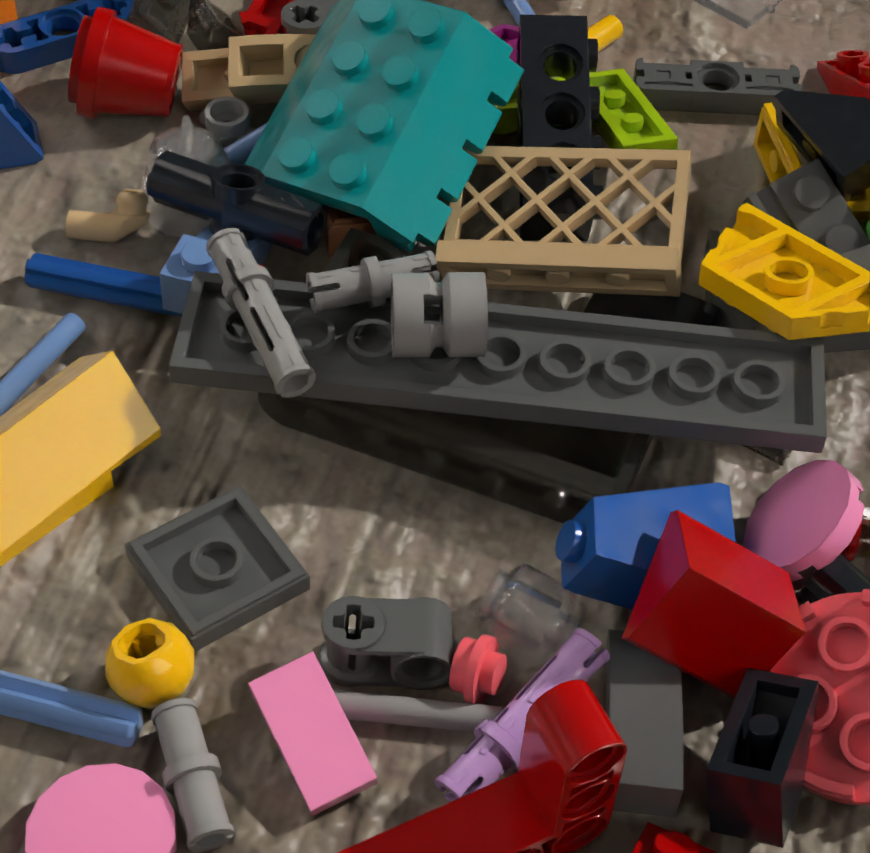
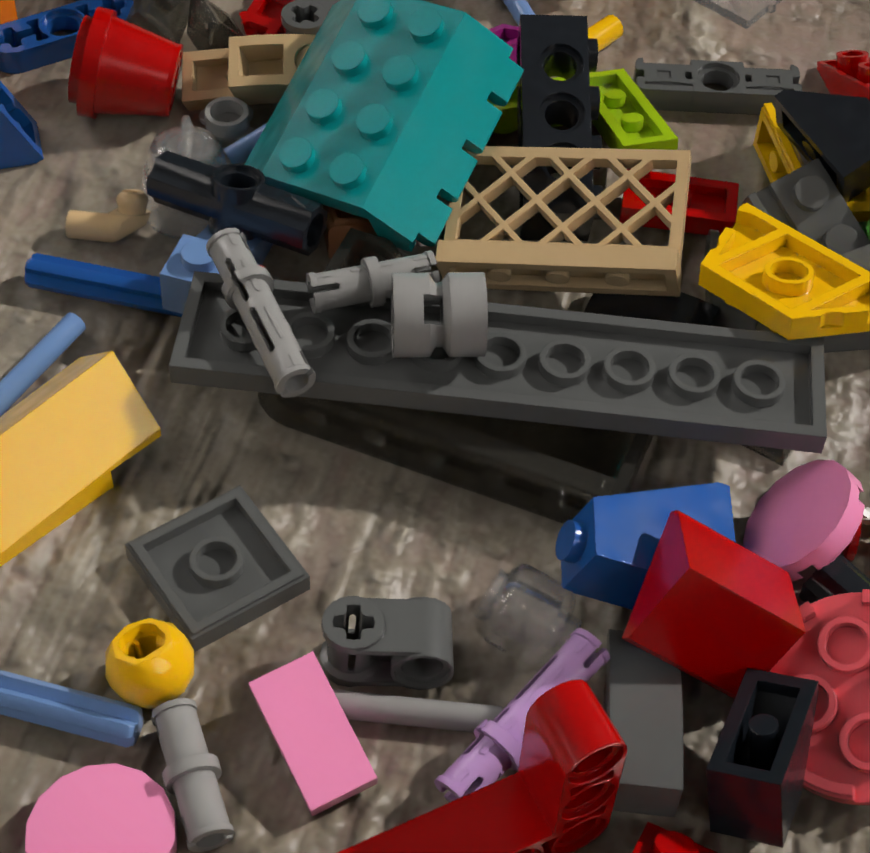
coral plate [449,634,507,704] -> none
none -> red plate [619,168,739,235]

